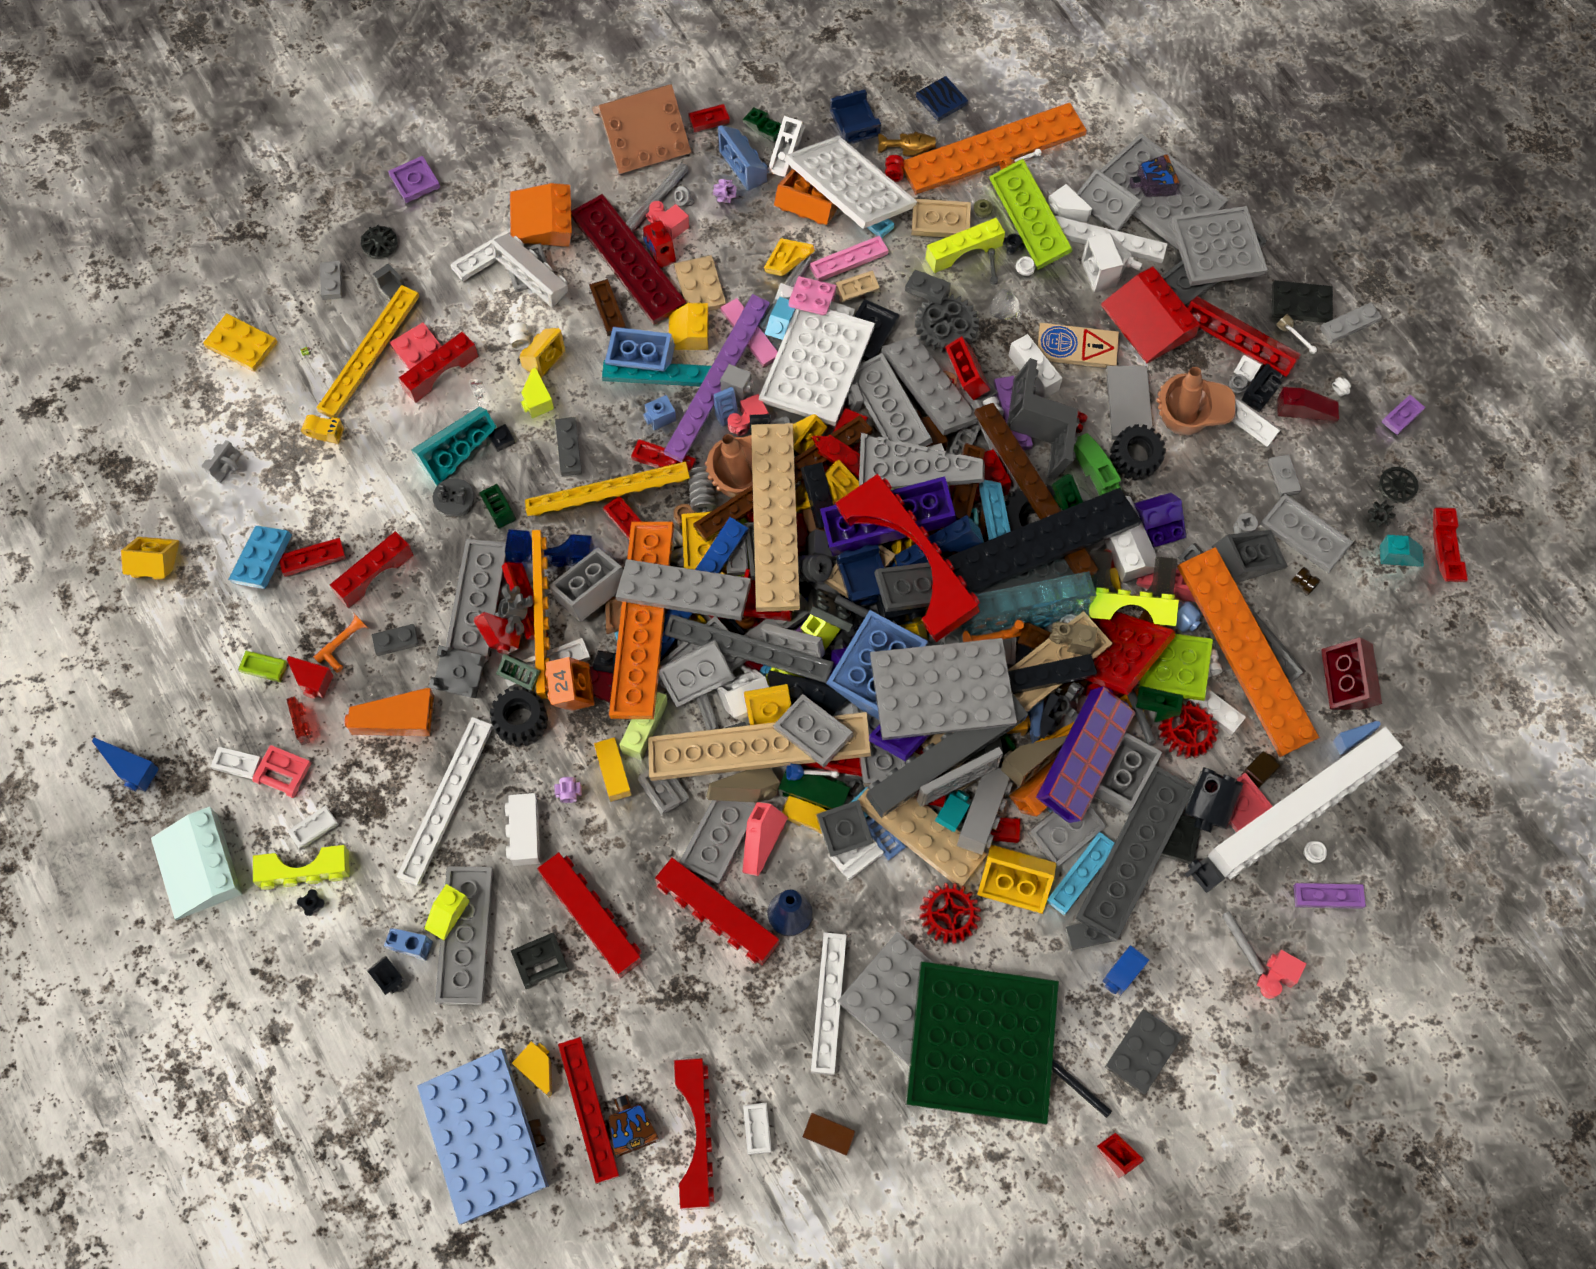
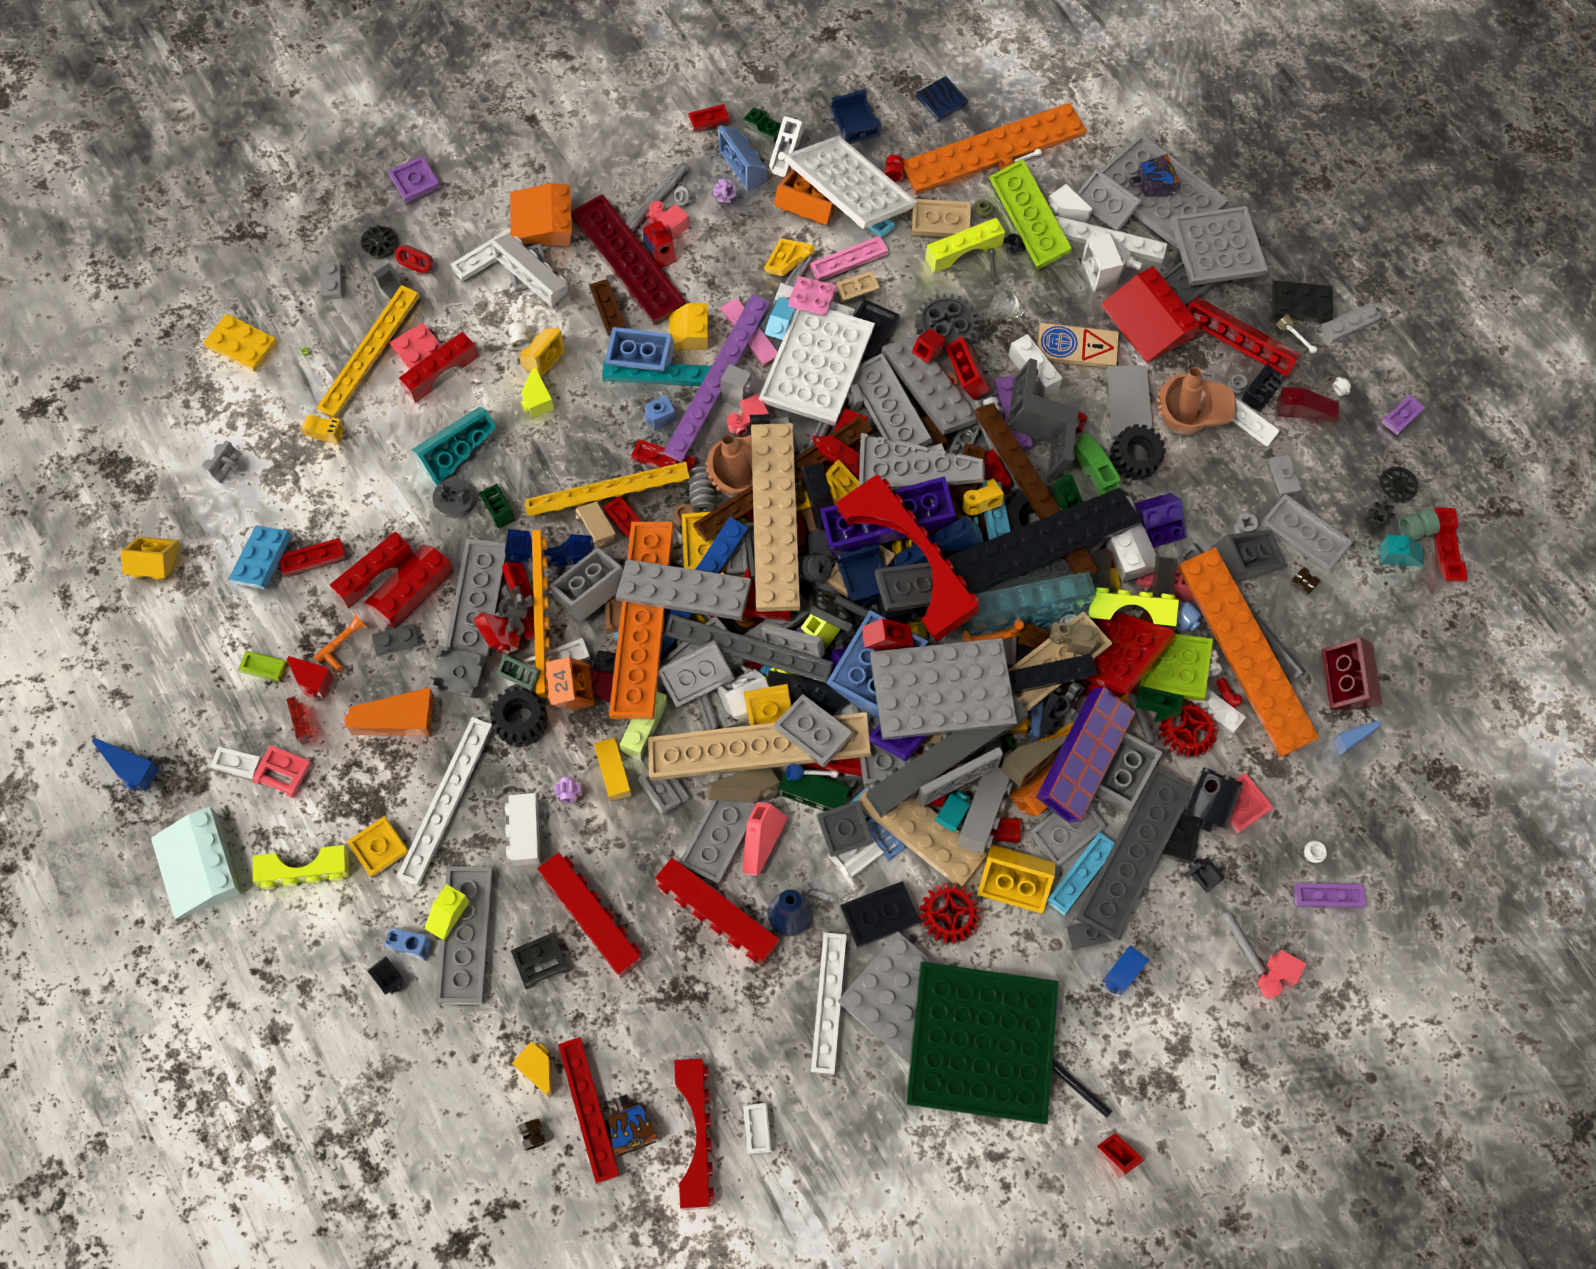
white plate [287,805,339,850] -> none
black plate [297,889,325,916] -> none
medium blue plate [417,1048,549,1225] -> none
black plate [488,424,515,452] -> none
dark grey plate [555,417,582,477] -> none
nougat bracket [592,84,691,174] -> none
tan plate [674,255,726,311] -> none
medium blue slope [714,387,739,426] -> none
yellow slope [782,796,827,834] -> none
yellow slope [793,414,827,455] -> none
reddish brown slope [802,1113,856,1156] -> none
pearl gold animal [878,131,936,156] -> none
dark grey bracket [905,270,951,305] -> none
white plate [1016,256,1035,276] -> none
dark grey plate [1105,1009,1182,1095] -> none
white brick [1207,727,1403,880] -> none
white plate [1234,354,1262,382] -> none
dark brown brick [1241,751,1280,789] -> none
none -> yellow plate [346,816,409,878]
none -> red slope [364,544,454,629]
none -> red plate [395,245,433,273]
none -> tan hinge [576,501,616,549]
none -> clear slope [801,864,858,905]
none -> black plate [840,881,920,949]
none -> red slope [862,618,914,651]
none -> red brick [911,328,946,363]
none -> yellow leg [962,479,1004,515]
none -> red arm [1216,678,1242,707]
none -> sand green wheel [1399,508,1440,541]

